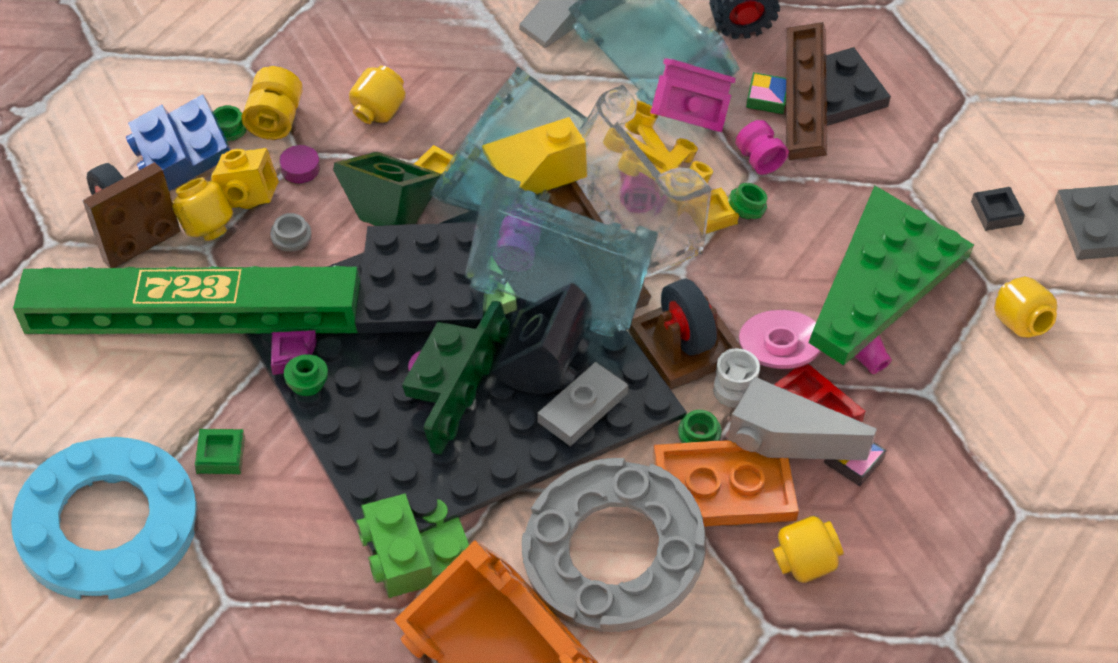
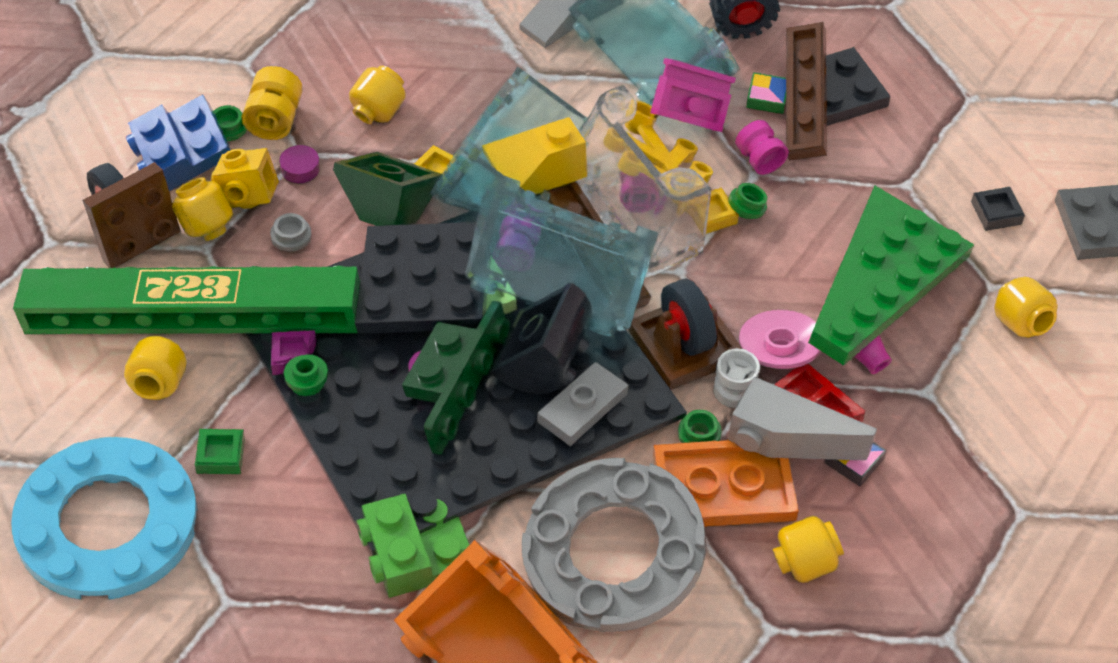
none -> yellow head [124,336,187,400]

